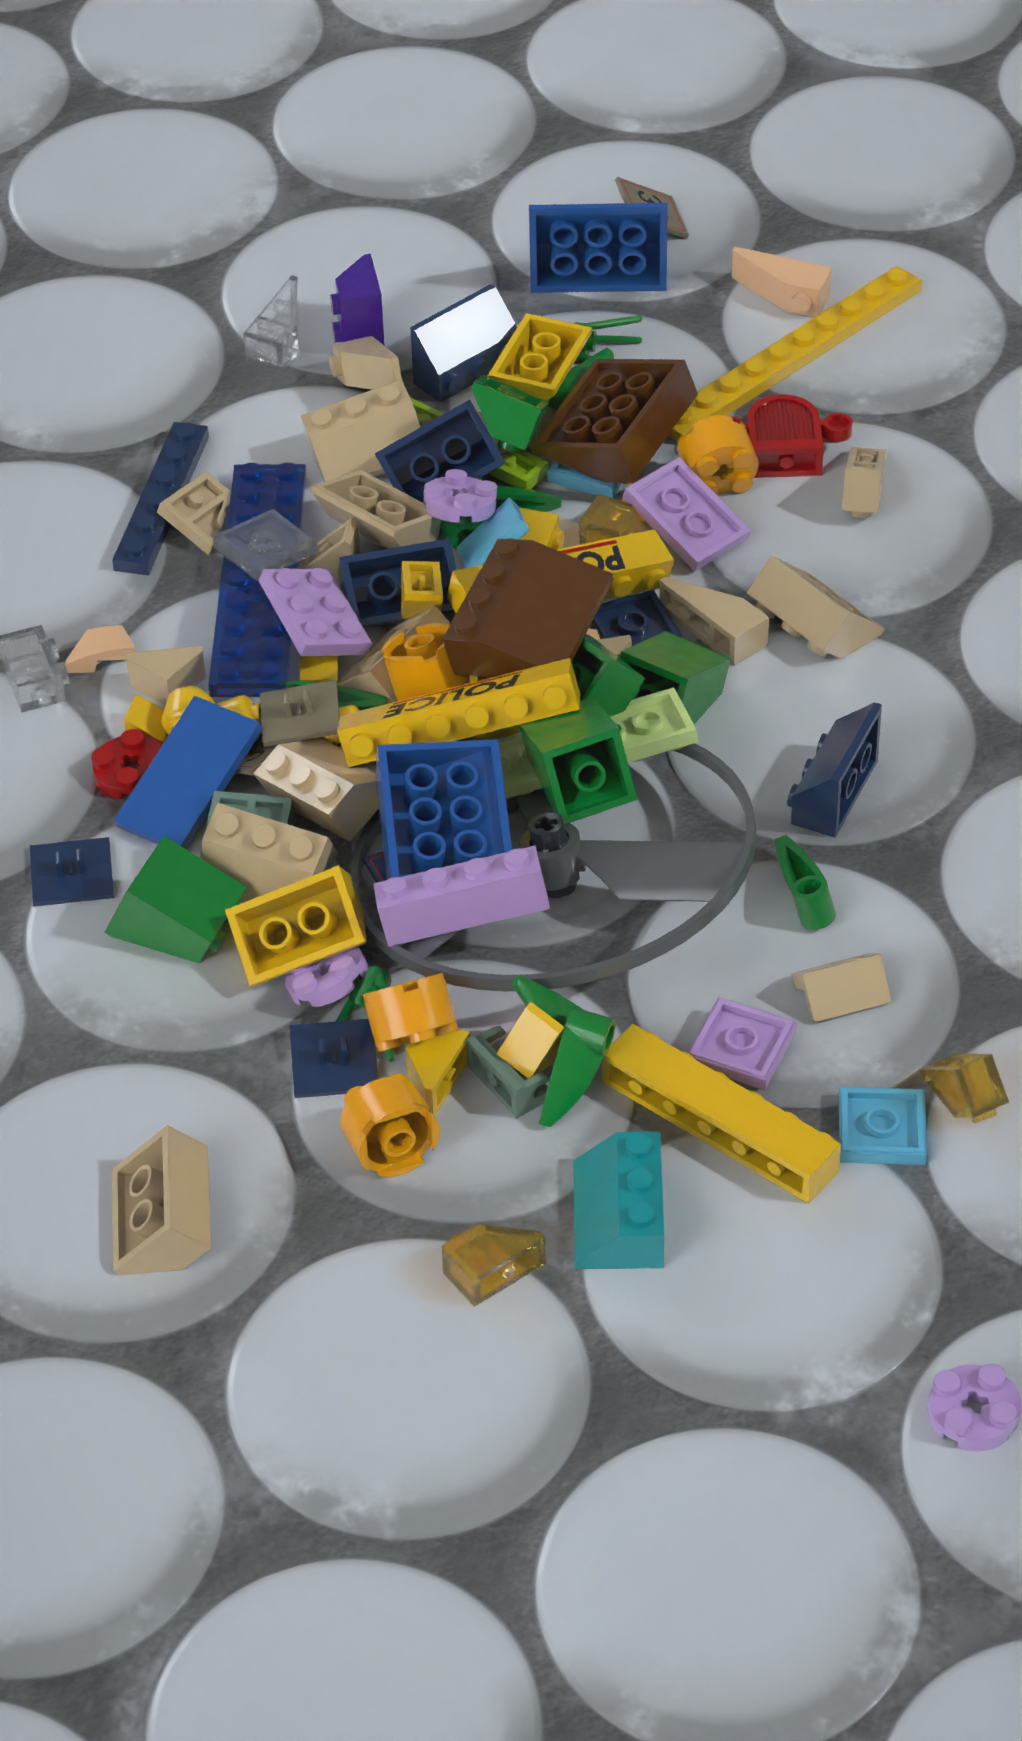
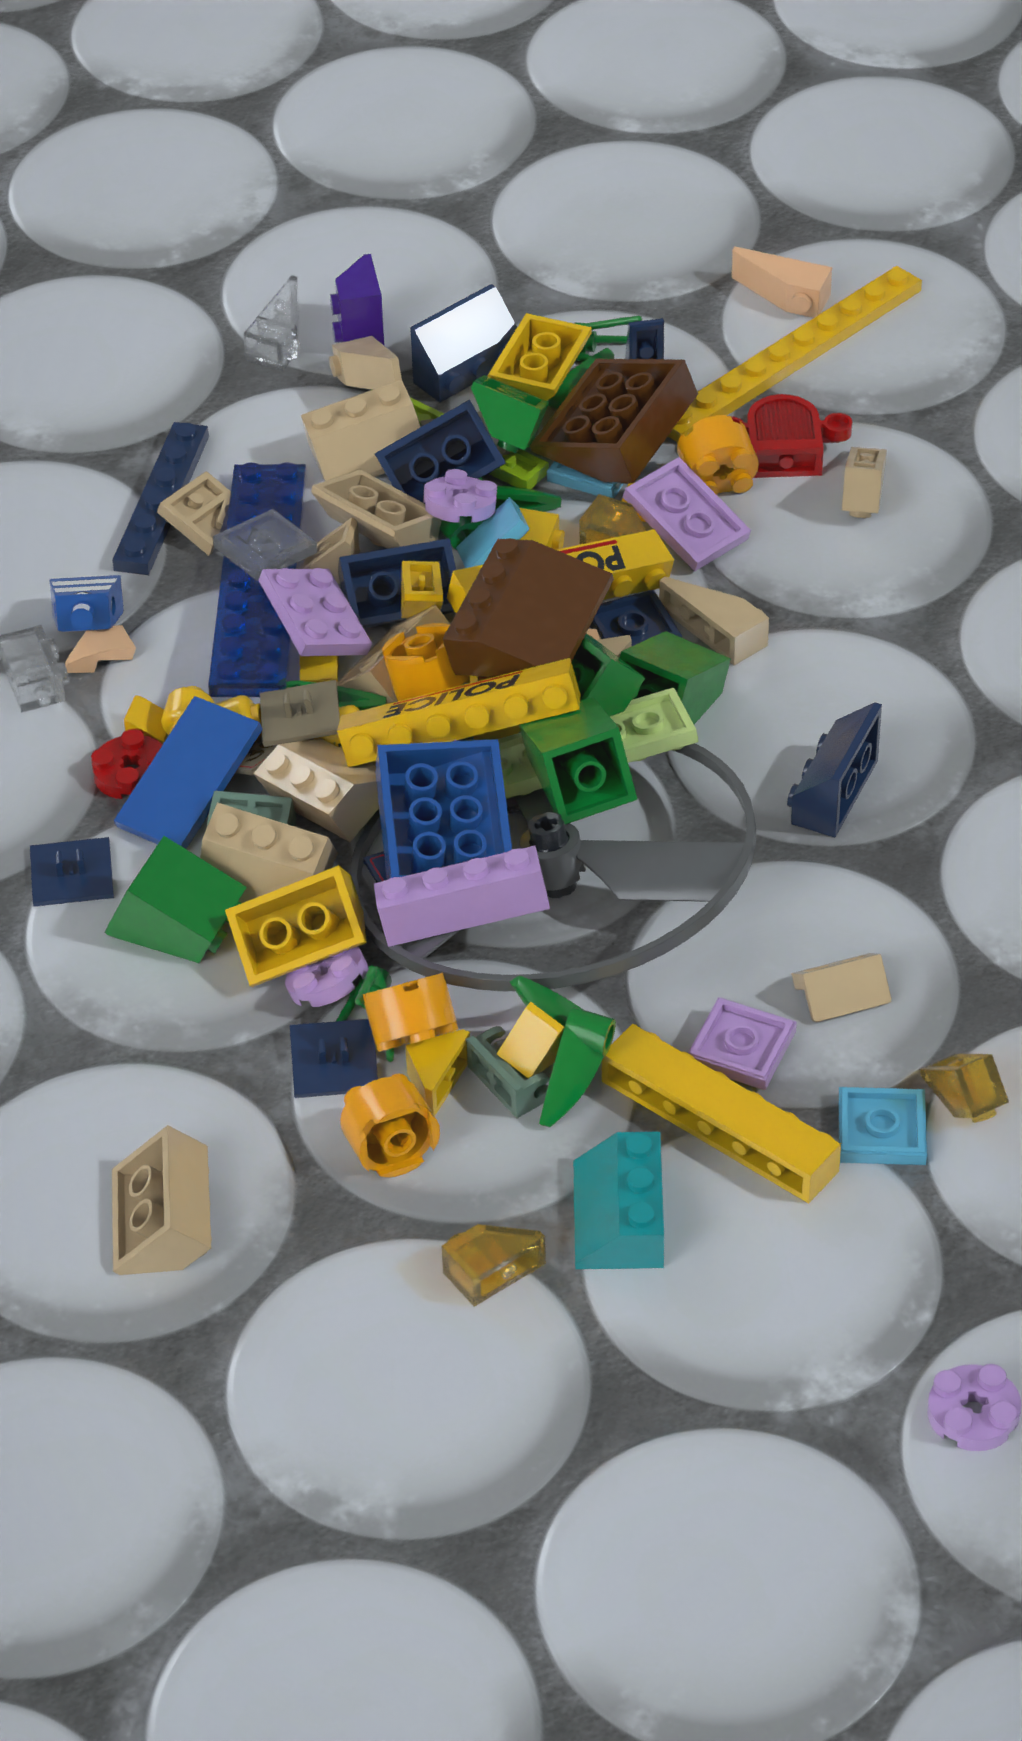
tan slope [126,645,206,705] -> none
blue slope [529,203,667,293] -> none
dark tan piece [615,177,689,239] -> none
tan slope [747,555,885,659] -> none
green piece [775,835,836,930] -> none
none -> blue torso [49,575,124,632]
none -> dark blue slope [625,318,664,359]

